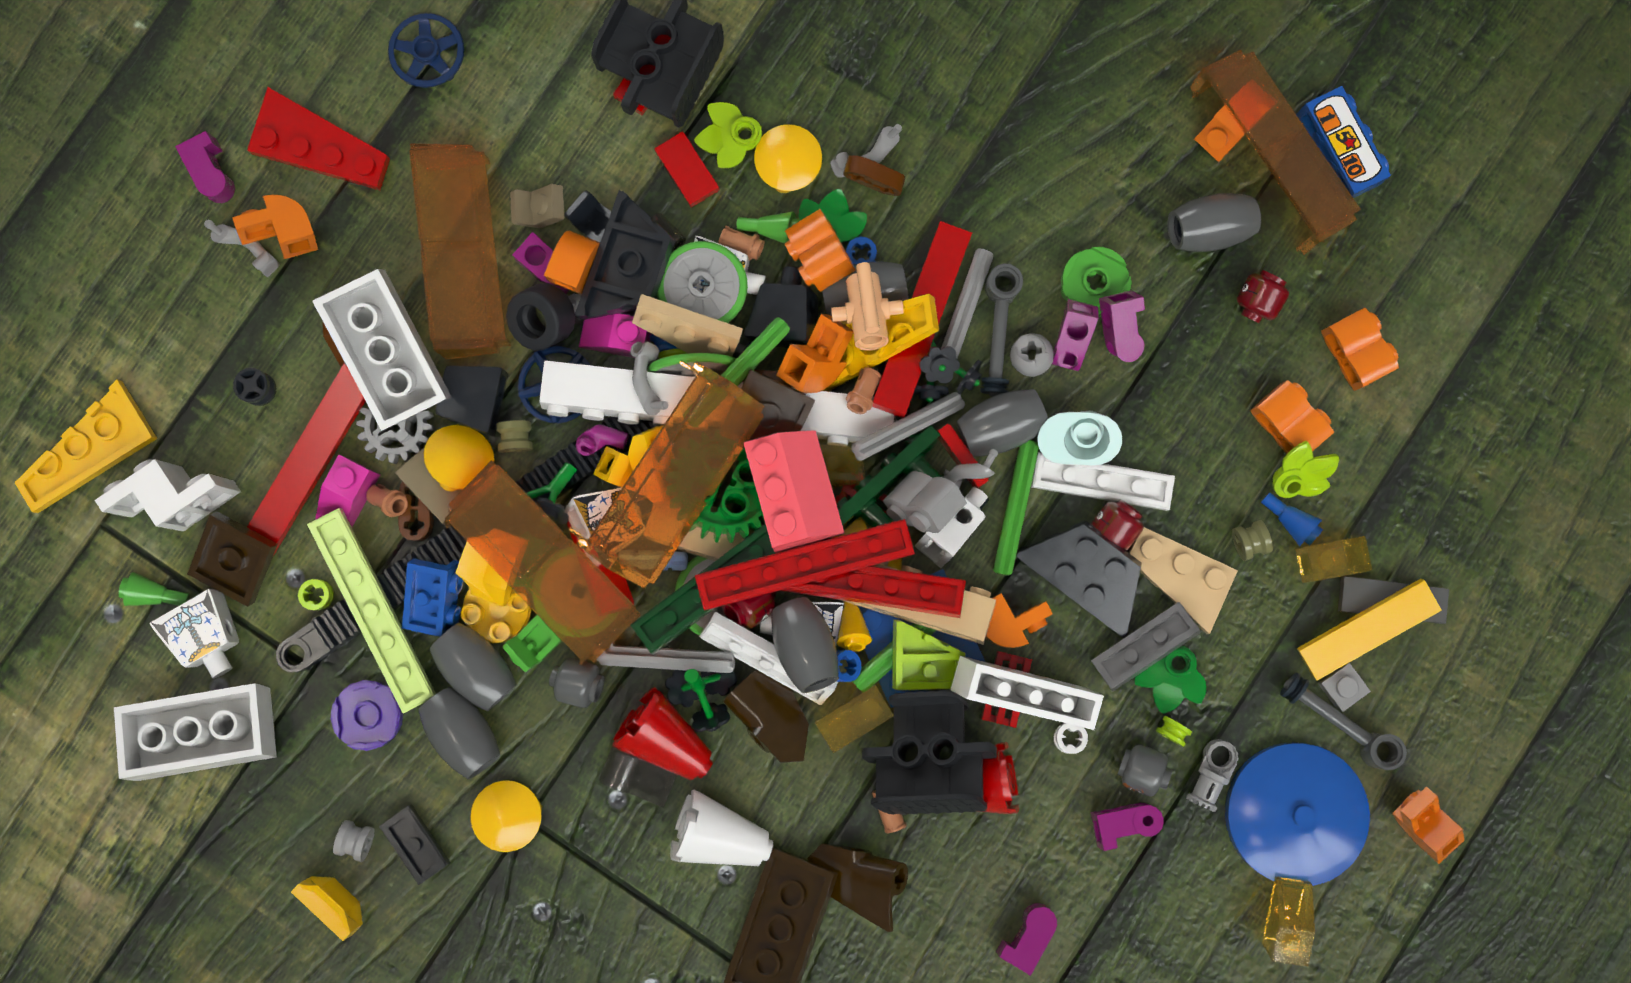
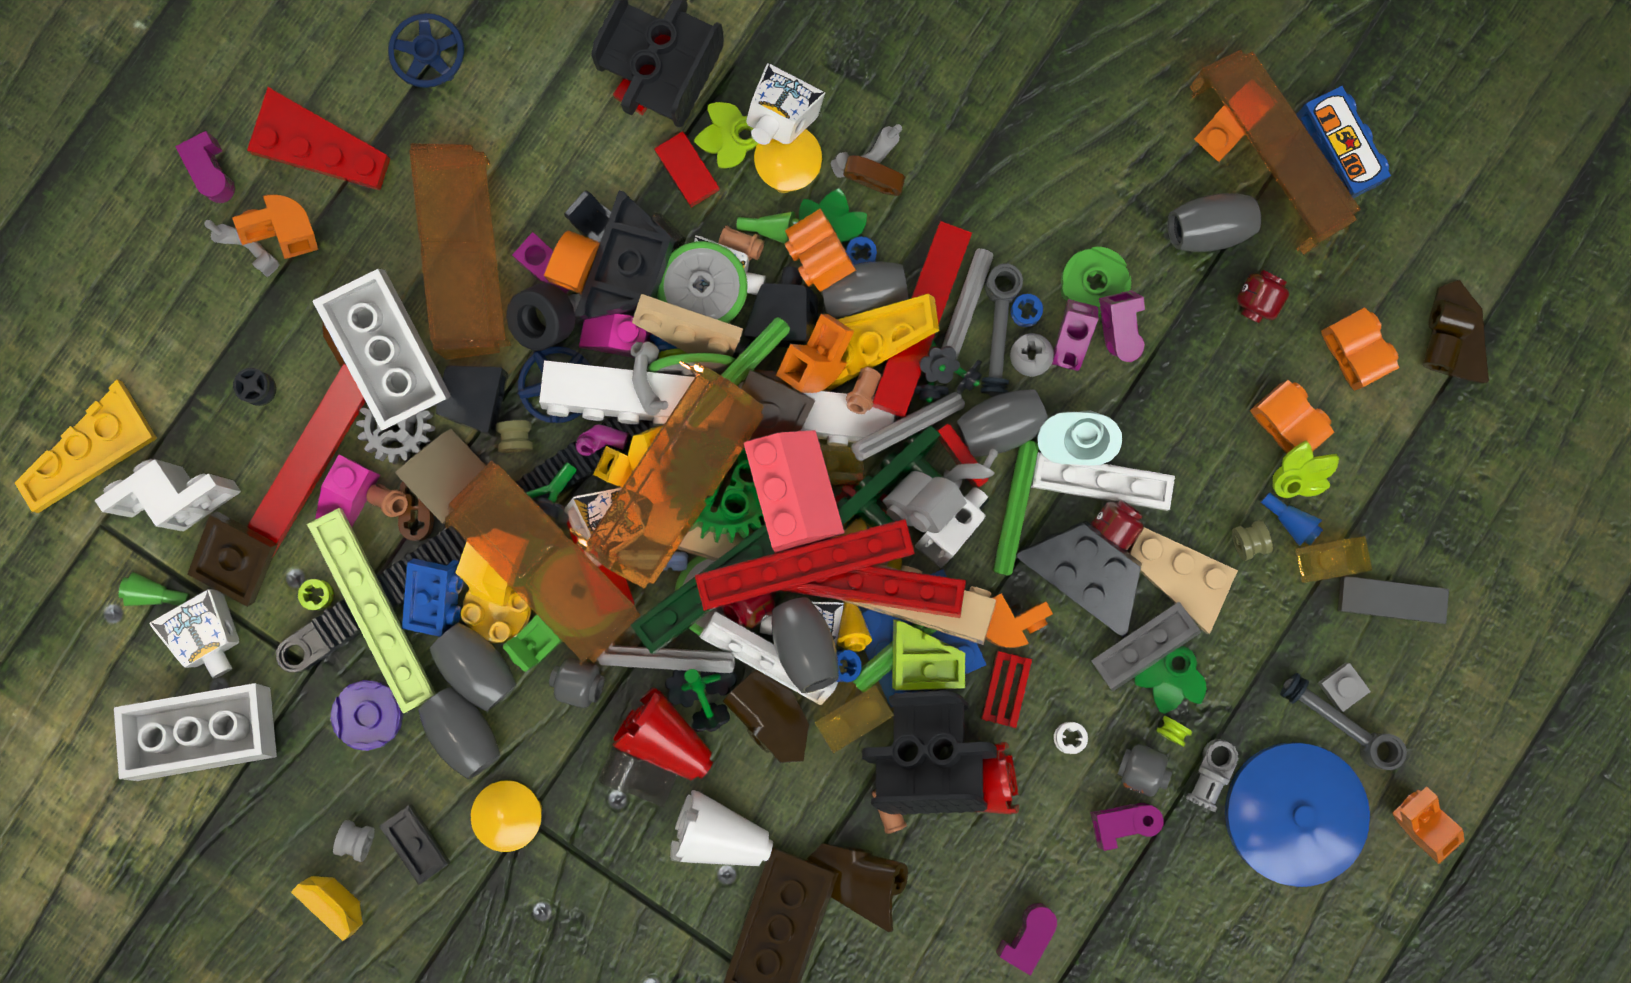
yellow dish [423,425,494,492] -> none
dark tan bracket [510,184,564,229] -> none
light nougat pin [831,262,904,350] -> none
white brick [951,656,1104,730] -> none
clear yellow slope [1262,877,1315,967] -> none
yellow tile [1297,578,1442,680] -> none
none -> white torso [746,63,825,145]
none -> blue bush [1010,294,1043,327]
none -> dark brown panel [1422,280,1489,384]

